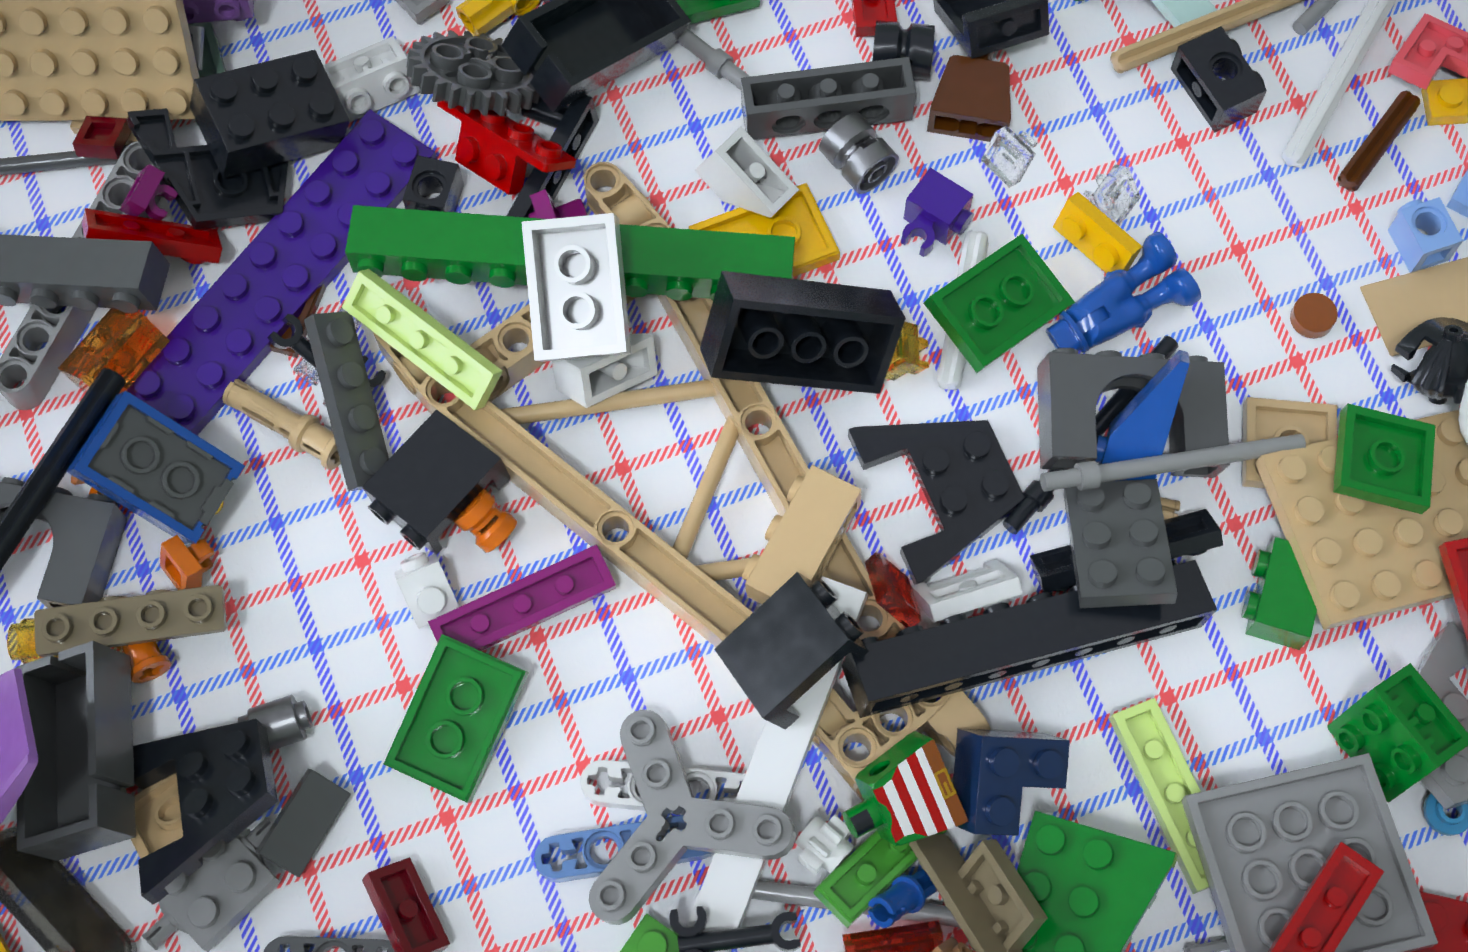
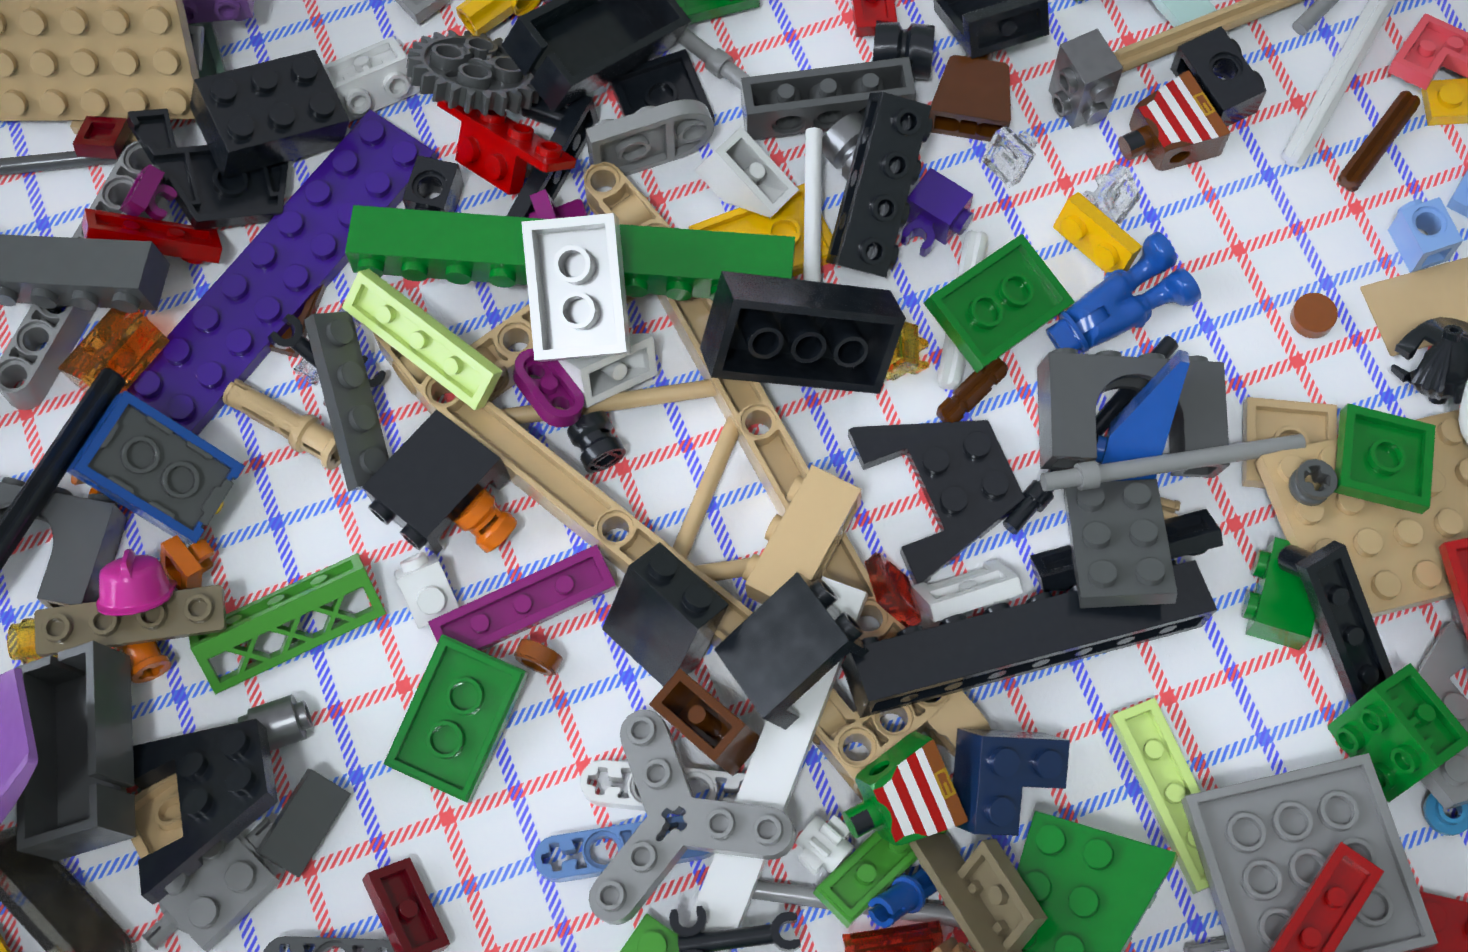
none -> dark pink piece [96,549,177,616]
none -> bright green fence [189,553,386,695]
none -> magenta plate [513,348,584,427]
none -> dark orange tile [514,639,563,676]
none -> black wheel [567,411,626,473]
none -> light grey plate [586,99,714,176]
none -> black brick [602,542,729,687]
none -> black tile [609,49,715,124]
none -> reddish brown brick [649,668,760,776]
none -> white bar [803,127,823,282]
none -> black brick [826,92,932,277]
none -> reddish brown axle [936,358,1008,423]
none -> flat silver brick [1048,28,1123,129]
none -> torso [1118,70,1230,171]
none -> black piece [1278,541,1394,707]
none -> dark grey bush [1289,459,1338,506]

